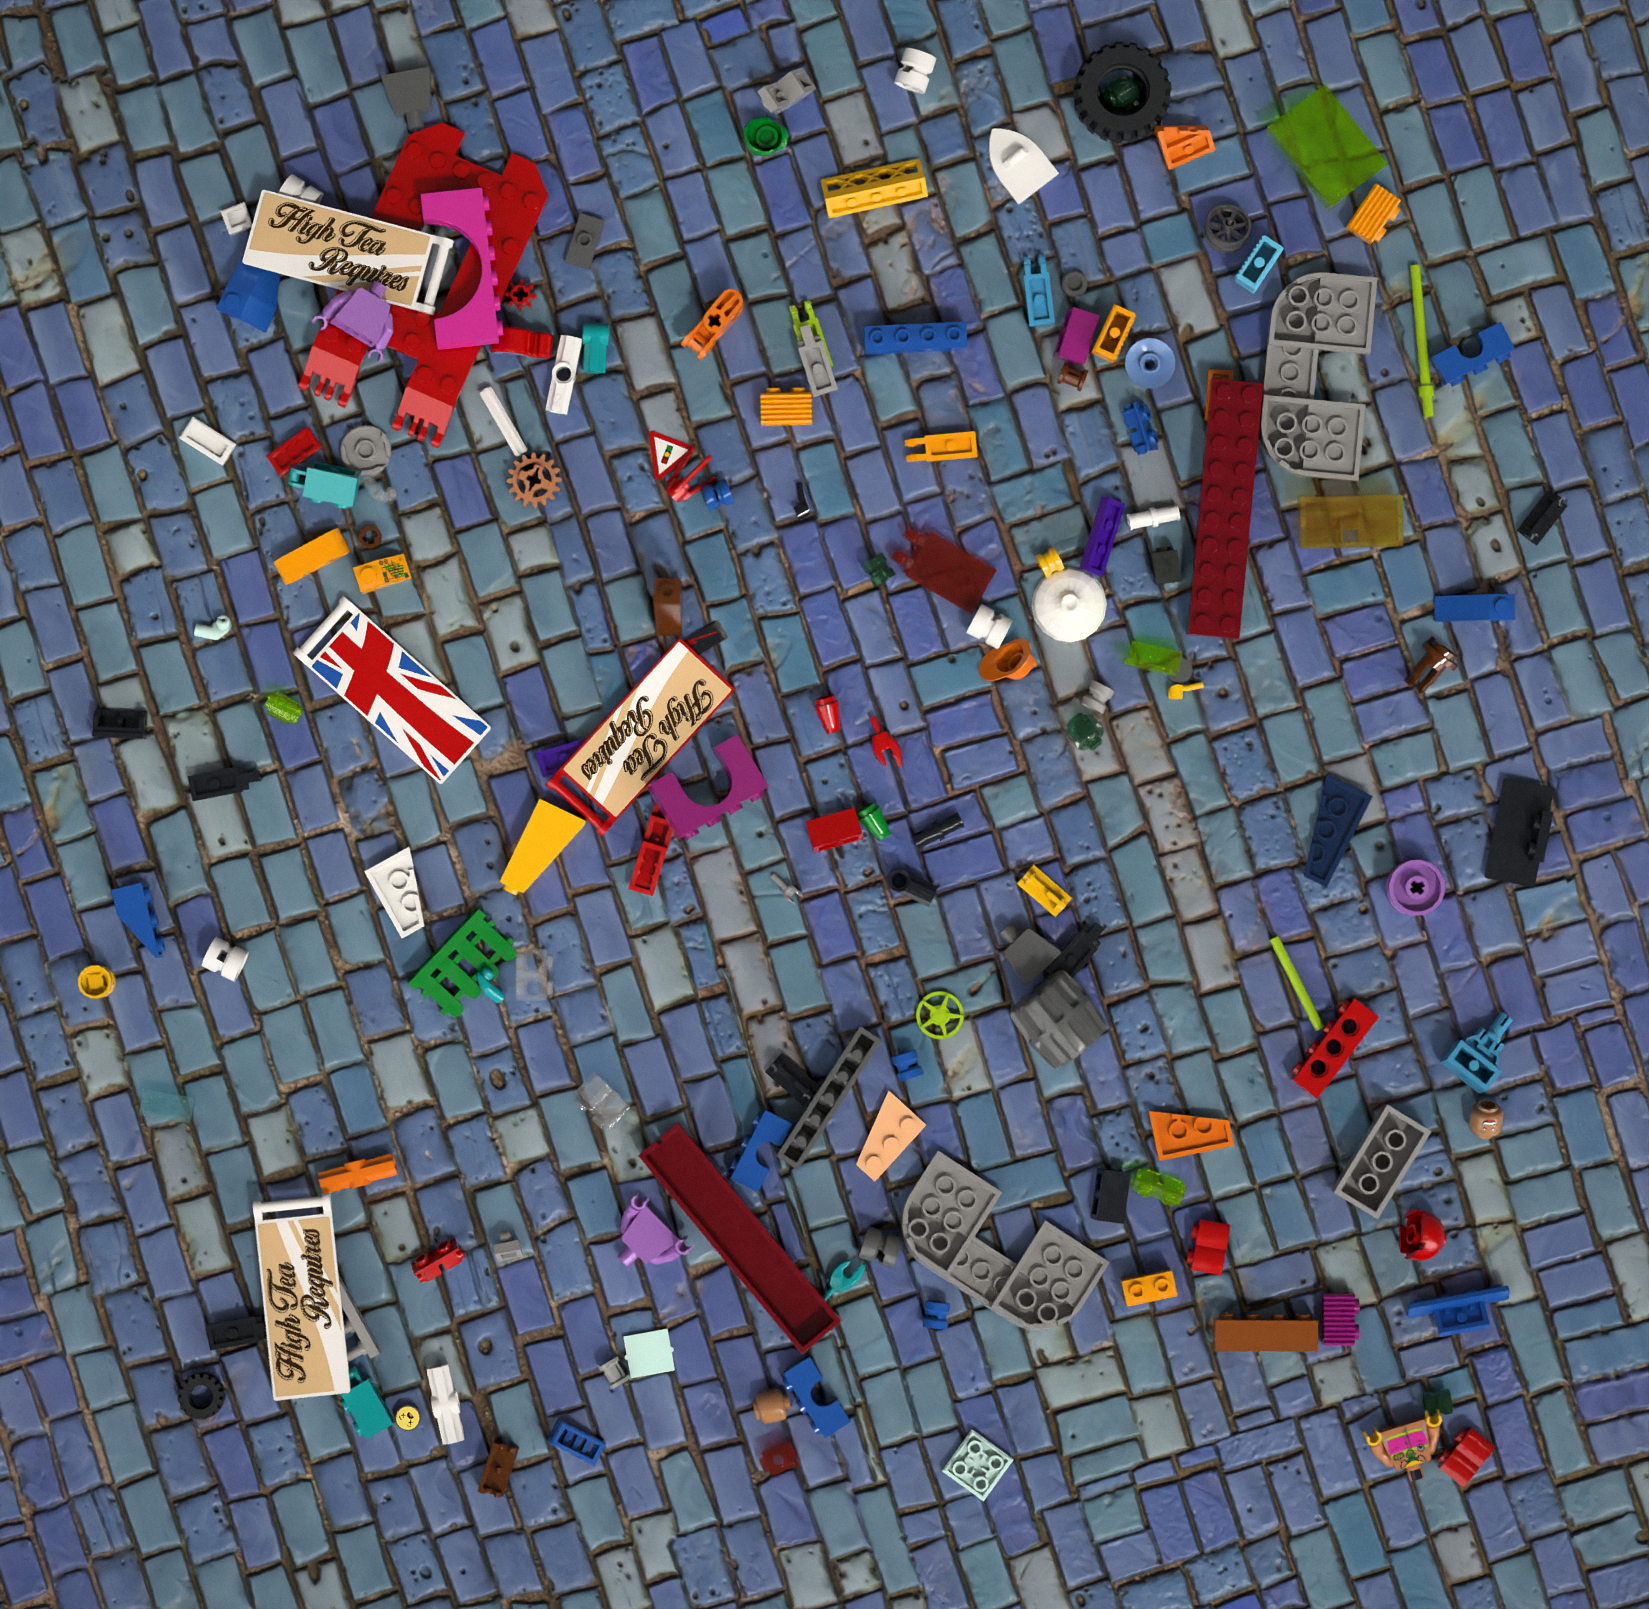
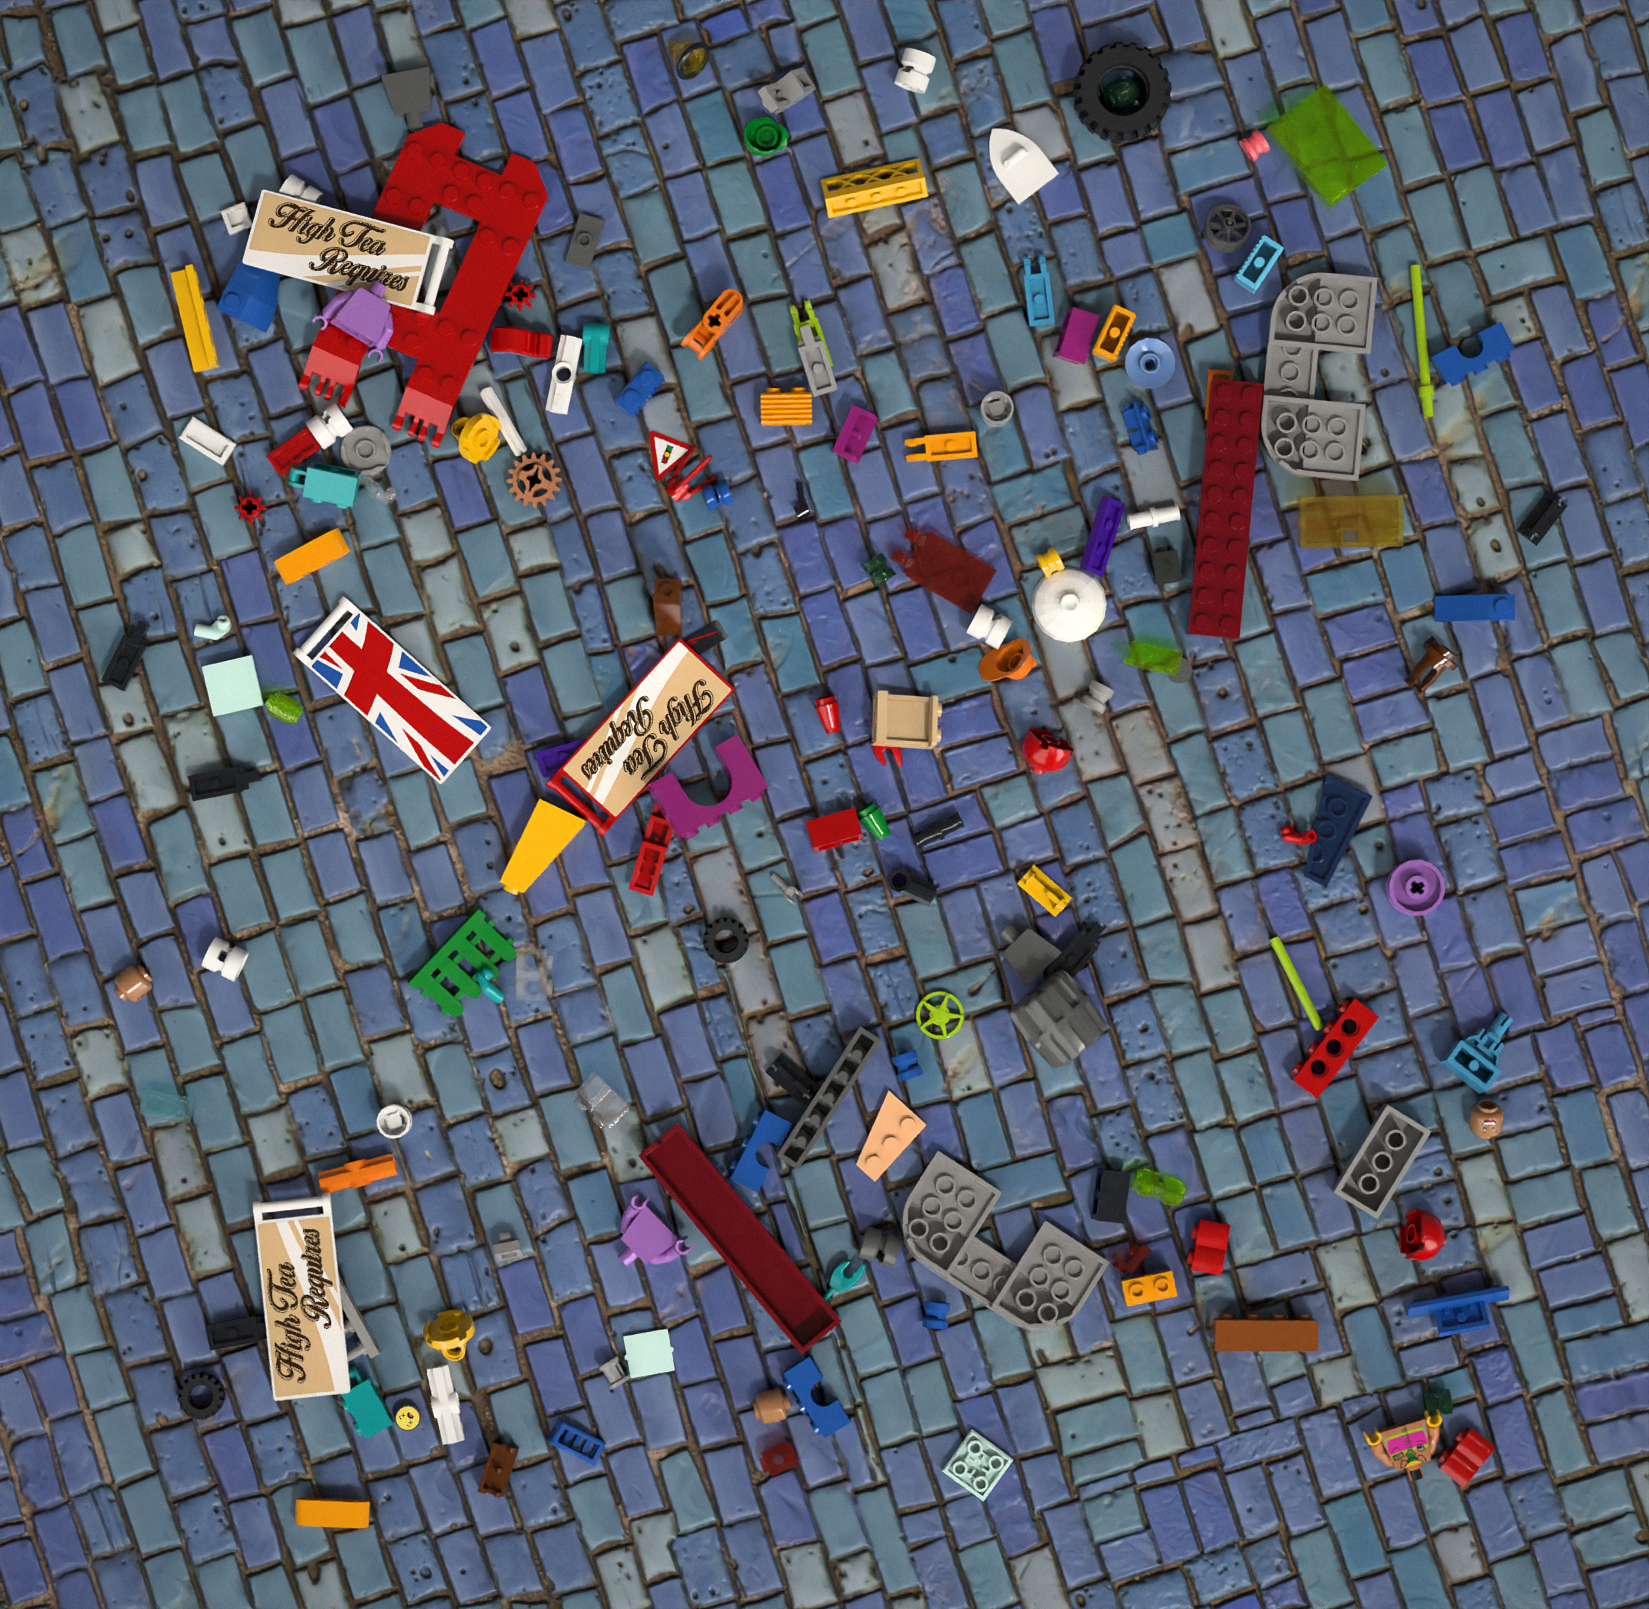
yellow wheel [78,965,116,998] -> none
black hinge [92,709,148,740] -> none
blue slope [111,883,165,958] -> none
light orange slope [353,554,412,594] -> none
reddish brown bush [358,525,382,550] -> none
white wing [364,847,425,939] -> none
red hinge [411,1238,465,1283] -> none
dark pink arch [421,188,503,350] -> none
blue brick [864,322,968,355] -> none
reddish brown bush [1057,362,1089,392] -> none
dark grey tile [1062,271,1088,297] -> none
clear green head [1066,713,1104,751] -> none
orange wing [1148,1111,1234,1161] -> none
orange wing [1154,125,1216,170] -> none
yellow hand [1168,682,1204,699] -> none
magenta brick [1322,1292,1360,1346] -> none
light orange brick [1345,183,1401,245] -> none
black bracket [1484,778,1554,887] -> none
none -> black hinge [102,621,150,692]
none -> medium nougat head [114,964,153,1002]
none -> yellow fence [170,264,220,373]
none -> light aqua tile [202,655,264,717]
none -> red gear [234,492,267,524]
none -> light orange beam [295,1497,370,1528]
none -> white wheel [305,402,354,450]
none -> white wheel [377,1104,413,1138]
none -> yellow tile [423,1310,475,1361]
none -> yellow tile [451,413,502,464]
none -> blue brick [614,362,665,418]
none -> clear yellow hat [667,41,710,80]
none -> black tyre [703,918,749,964]
none -> magenta hinge [832,404,878,465]
none -> tan panel [872,690,942,749]
none -> light grey wheel [980,391,1014,428]
none -> red cylinder [1021,727,1074,775]
none -> clear red bracket [1111,1243,1151,1274]
none -> coral wheel [1239,129,1270,162]
none -> red arm [1280,825,1317,845]

